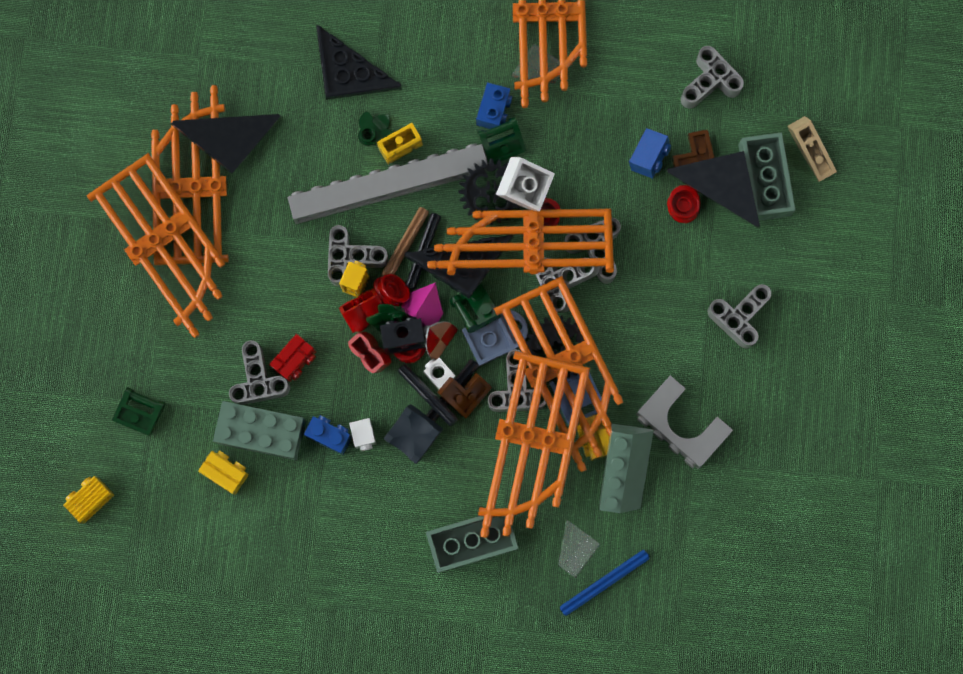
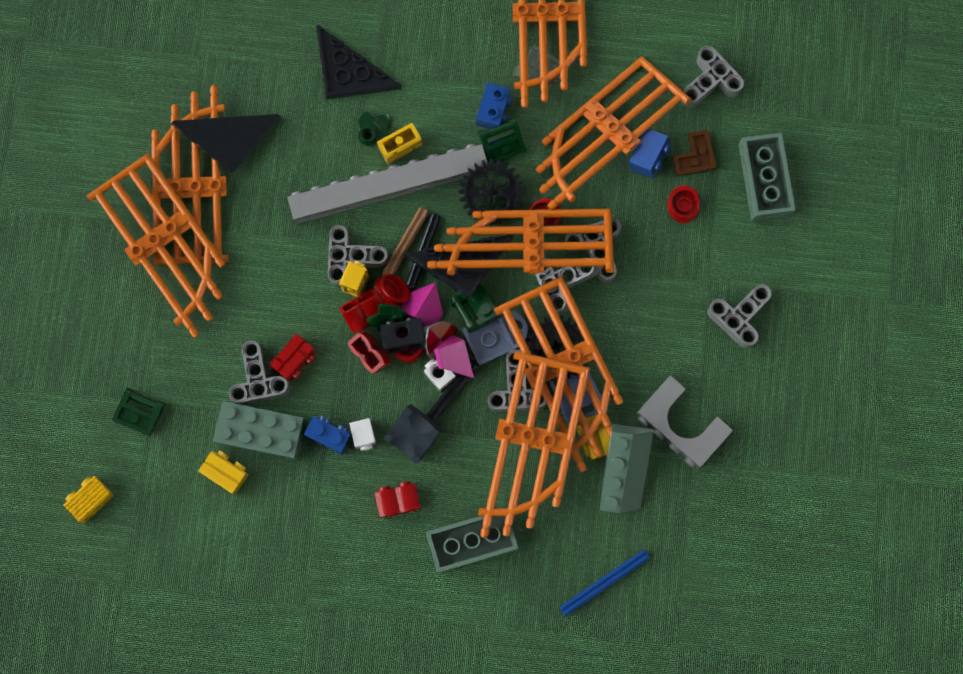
black axle [398,364,458,426] -> none
reddish brown plate [437,373,492,418] -> none
white brick [496,157,555,211] -> none
clear wing [558,520,600,578] -> none
black tile [667,151,760,228] -> none
tan slope [787,116,837,182] -> none
none -> red brick [375,481,421,519]
none -> dark pink slope [434,336,474,378]
none -> orange piece [535,56,691,210]

